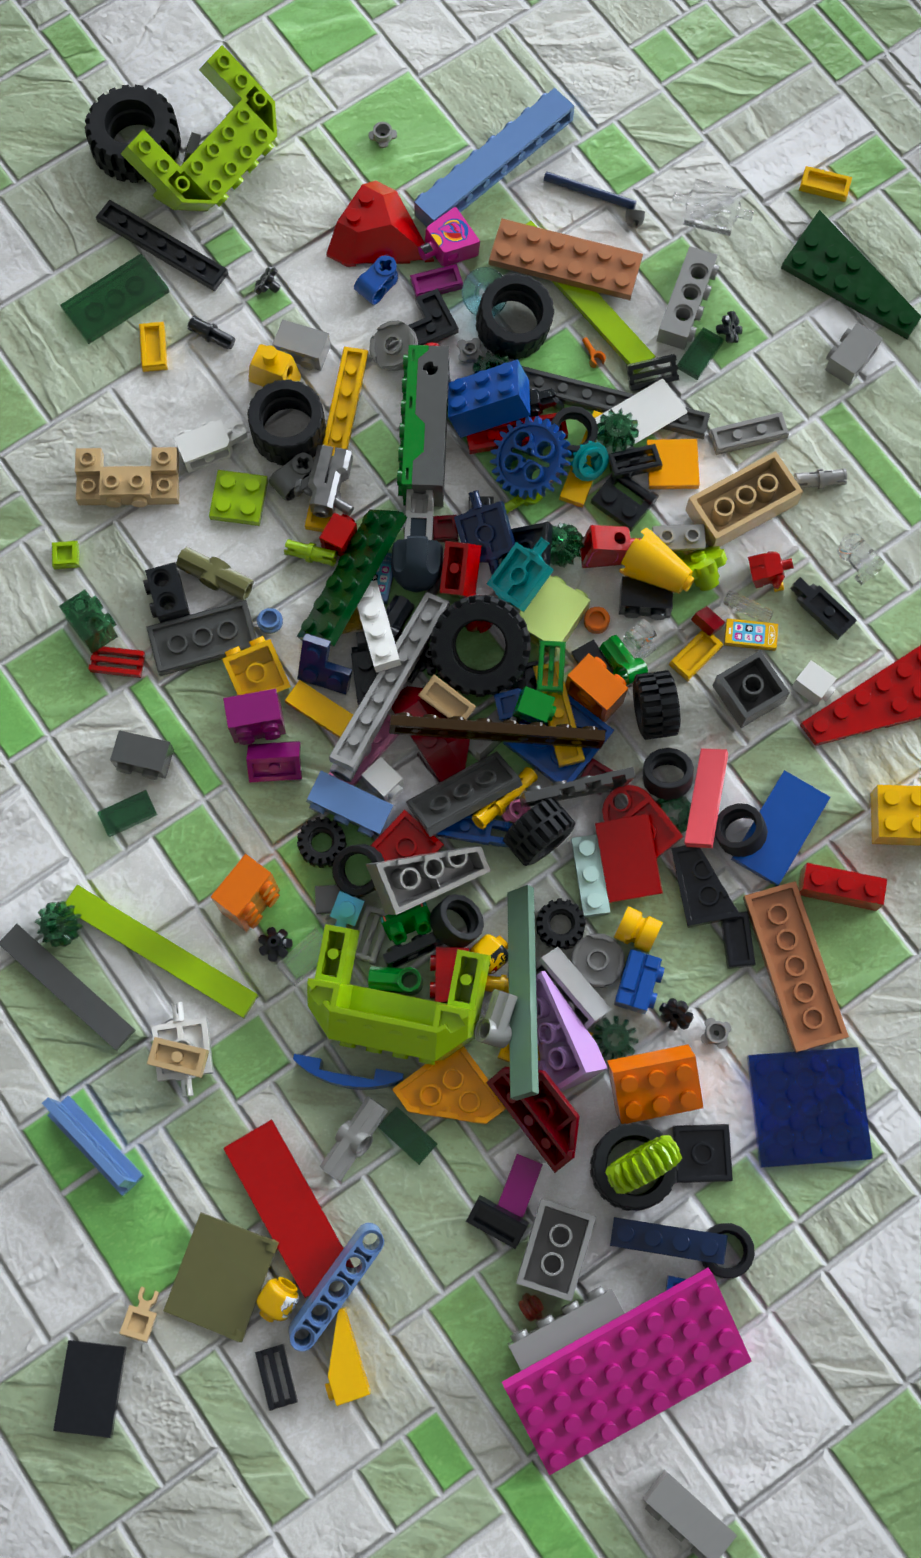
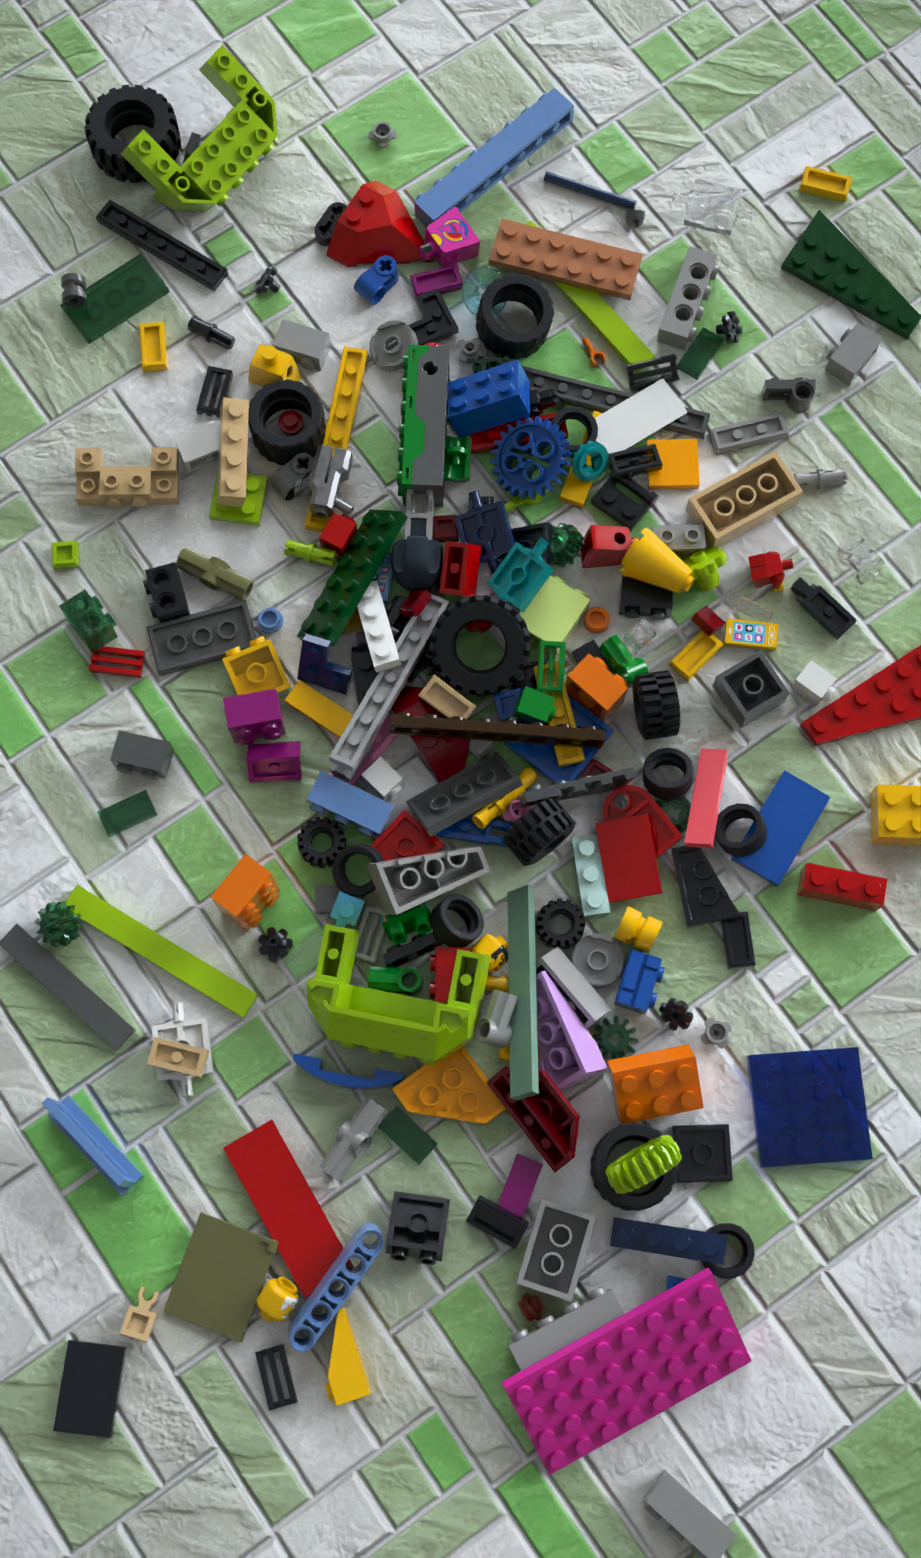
clear green gear [597,408,639,453] -> none
nougat plate [743,881,849,1053] -> none
none -> dark grey wheel [61,273,87,308]
none -> black tile [196,366,233,418]
none -> tan brick [217,397,249,507]
none -> red plate [278,410,303,435]
none -> black beam [314,202,347,246]
none -> black plate [386,1191,450,1265]
none -> dark red tile [399,590,432,617]
none -> green hips [444,436,472,483]
none -> dark grey plate [761,377,816,413]

